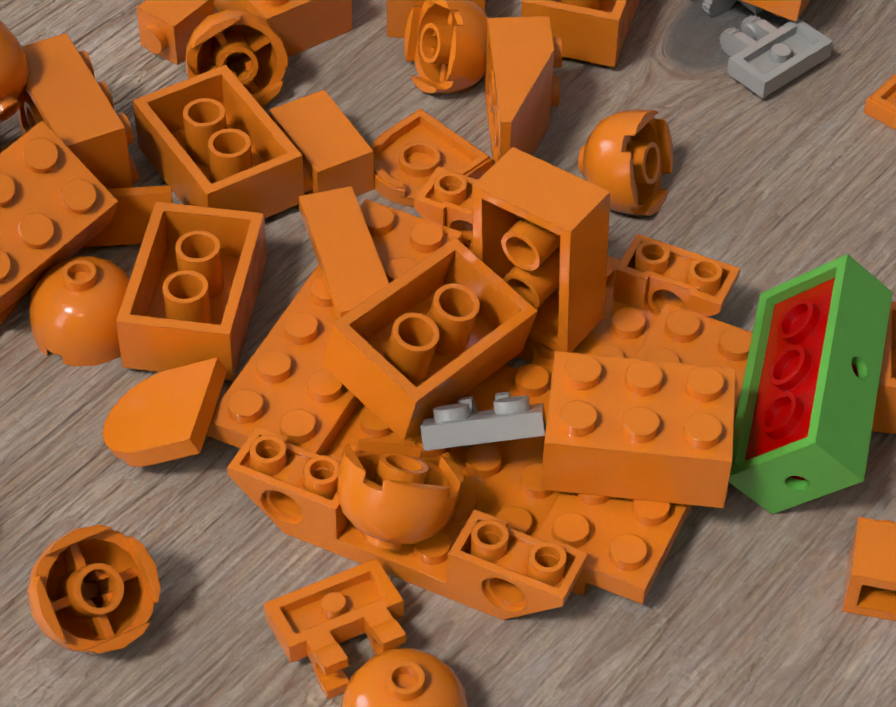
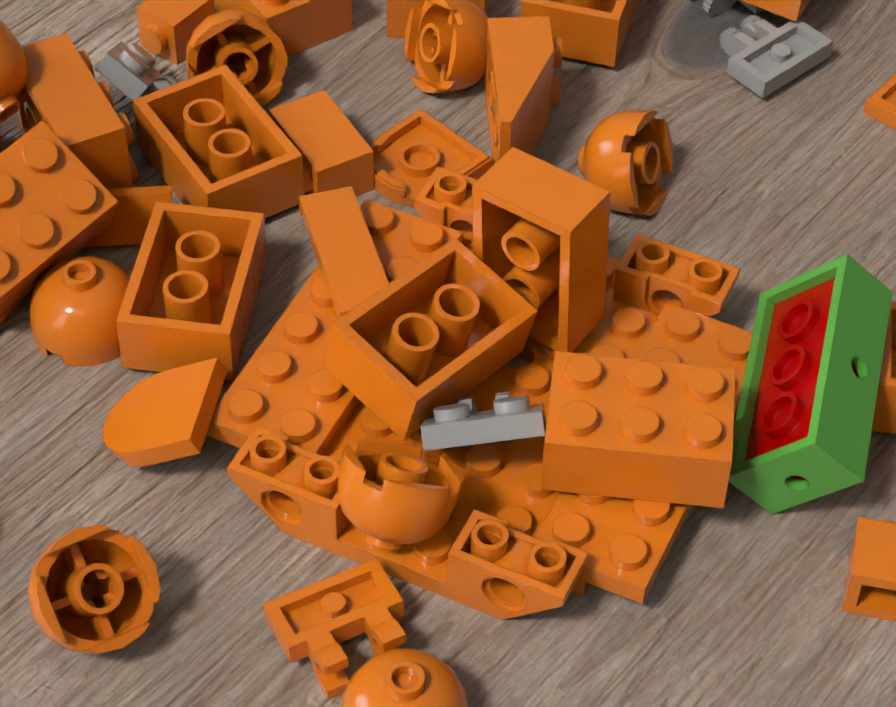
none -> light grey hinge [94,41,179,100]

